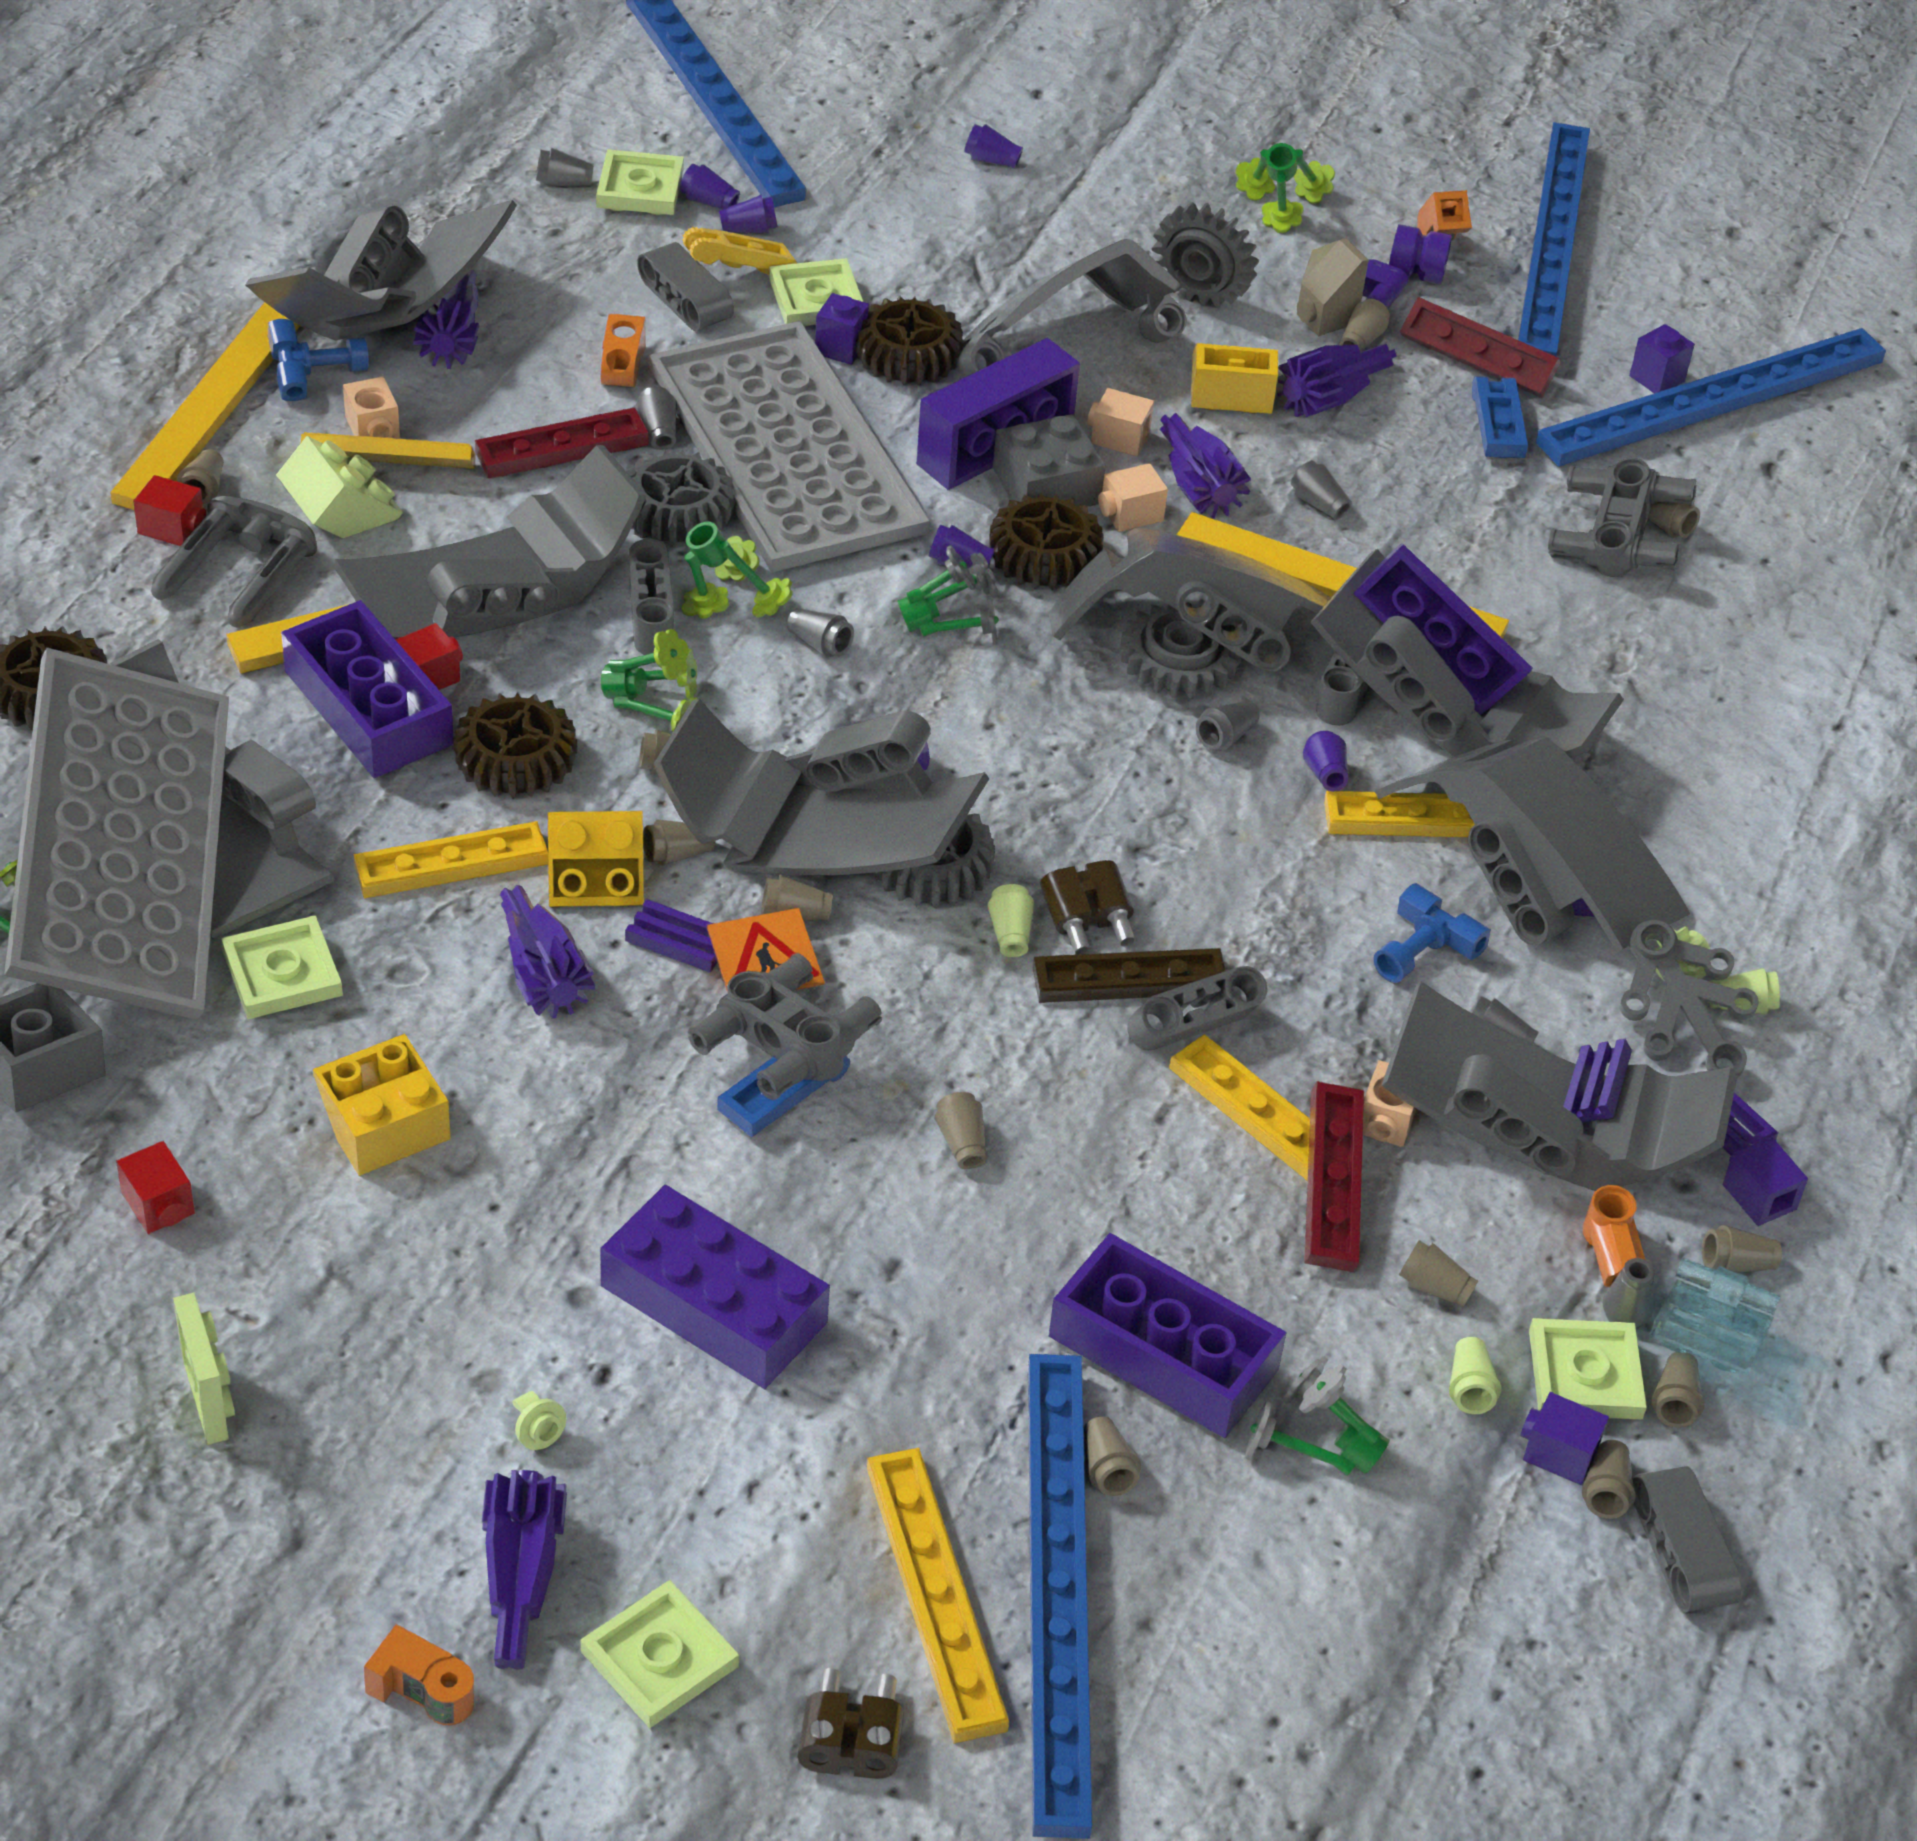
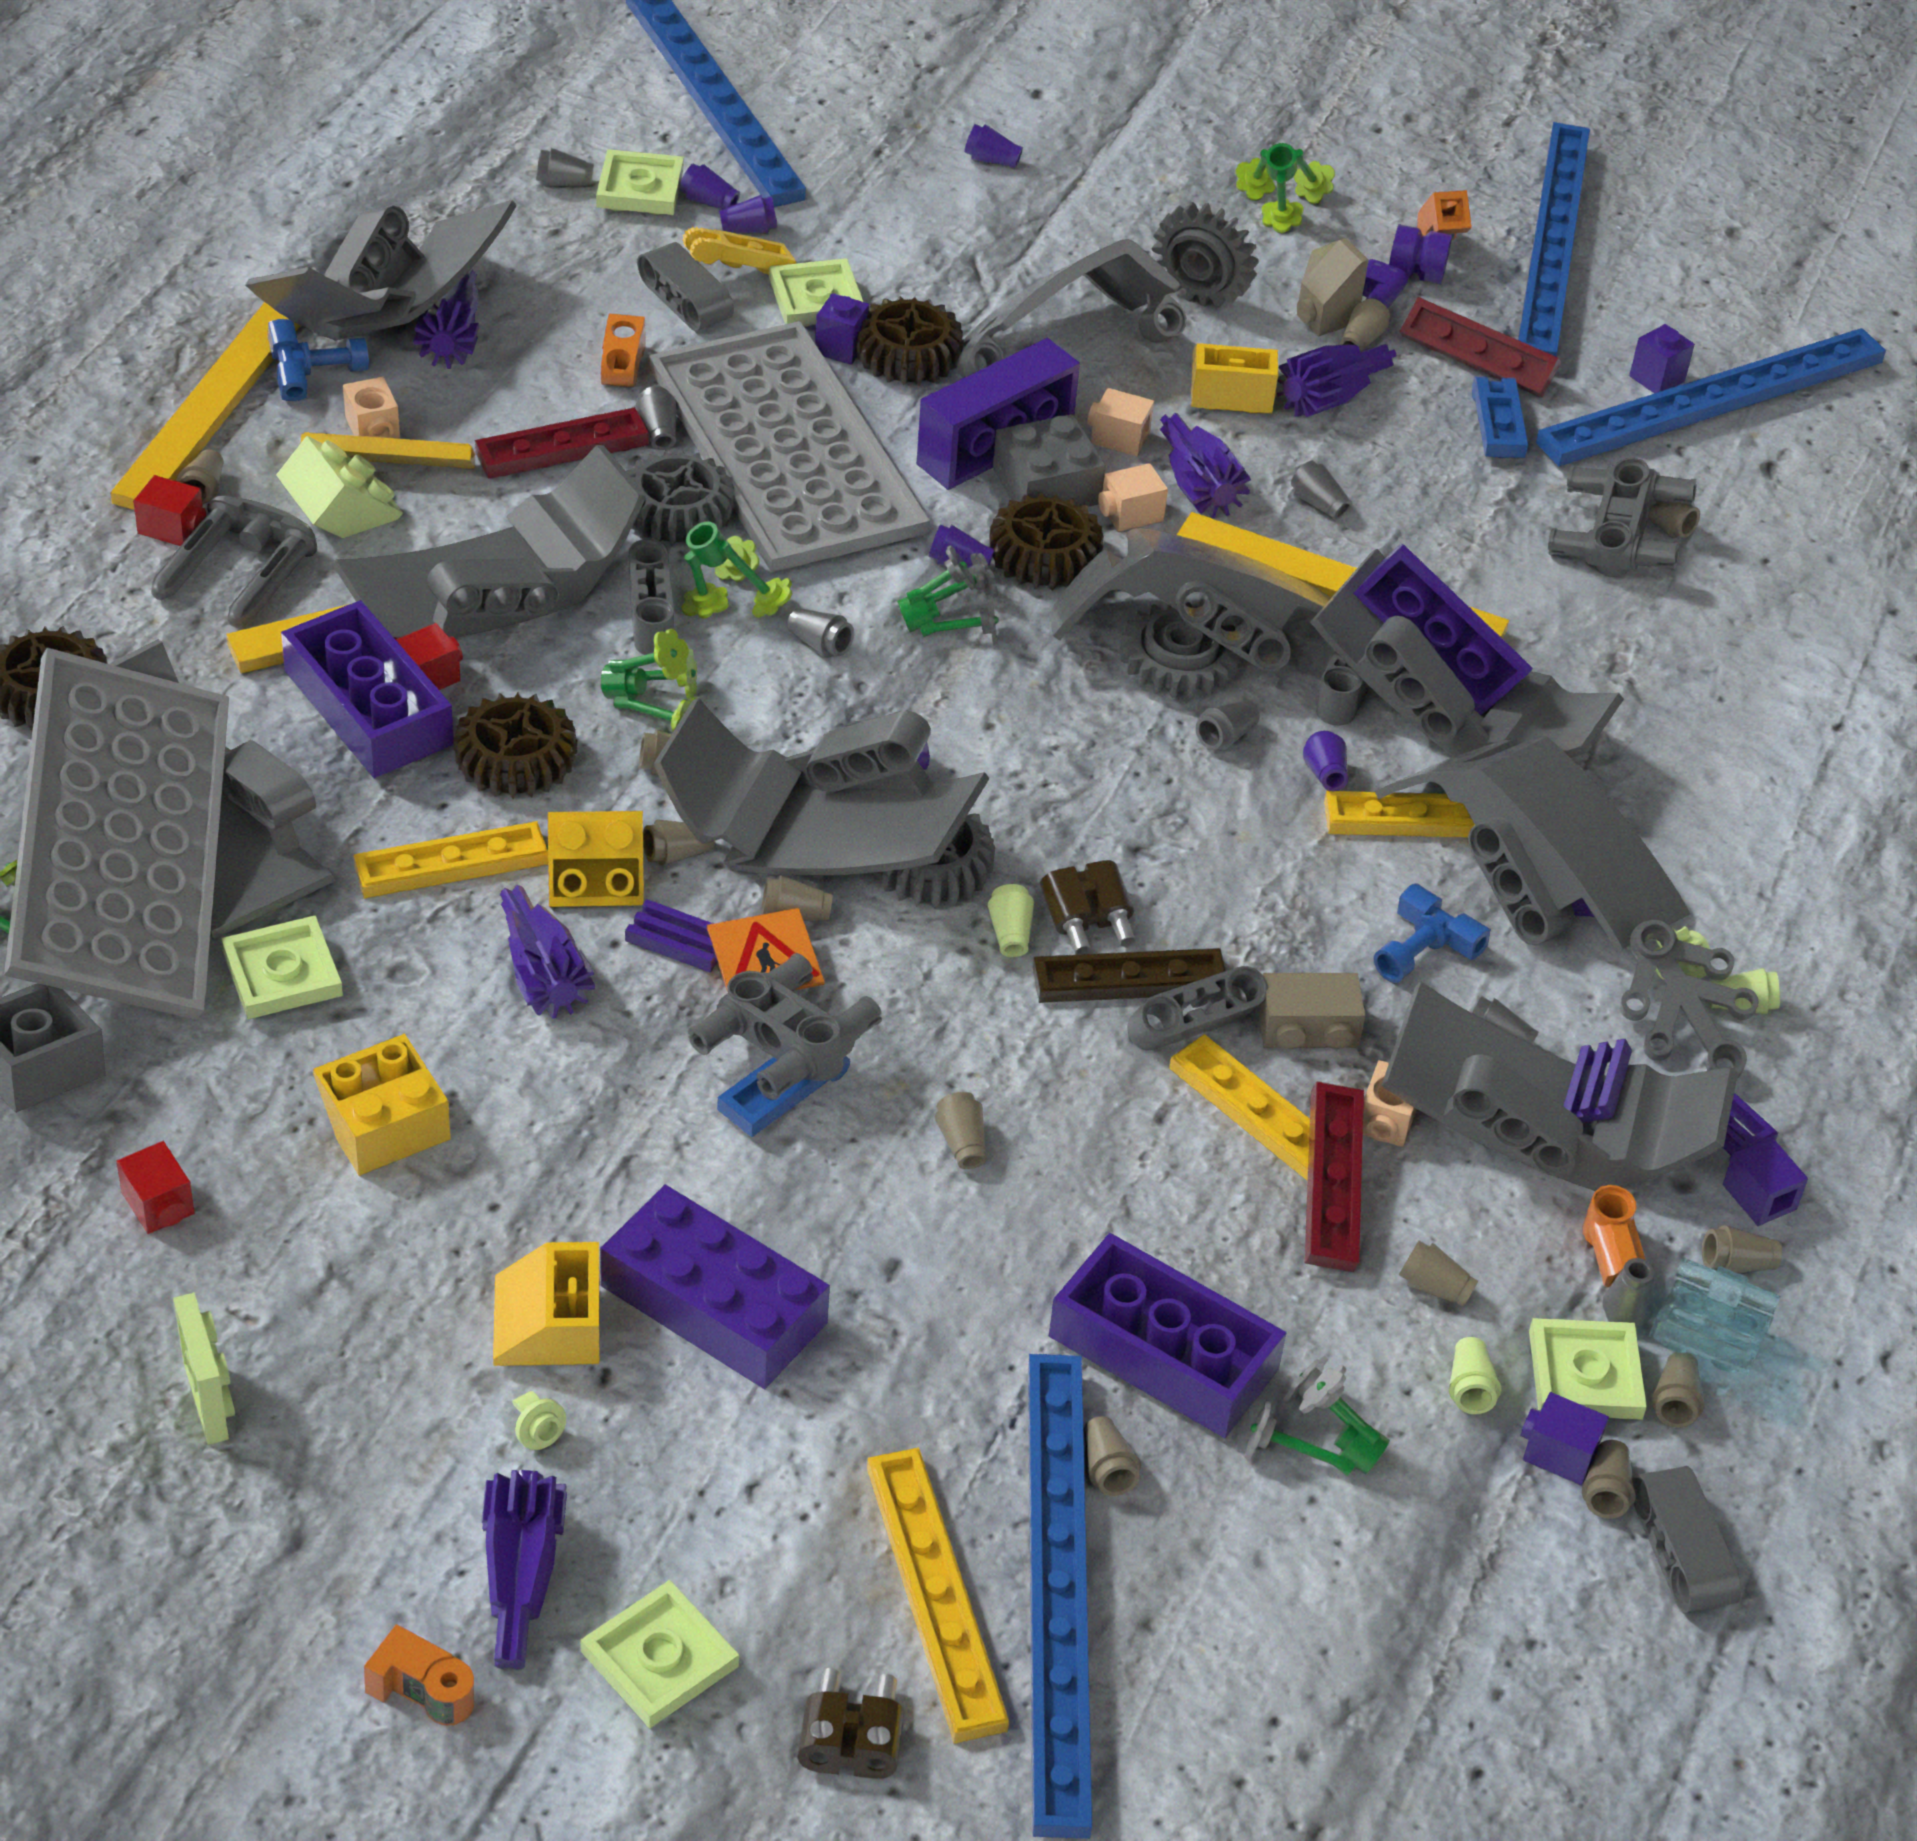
none -> yellow slope [493,1242,600,1366]
none -> dark tan brick [1257,973,1365,1049]

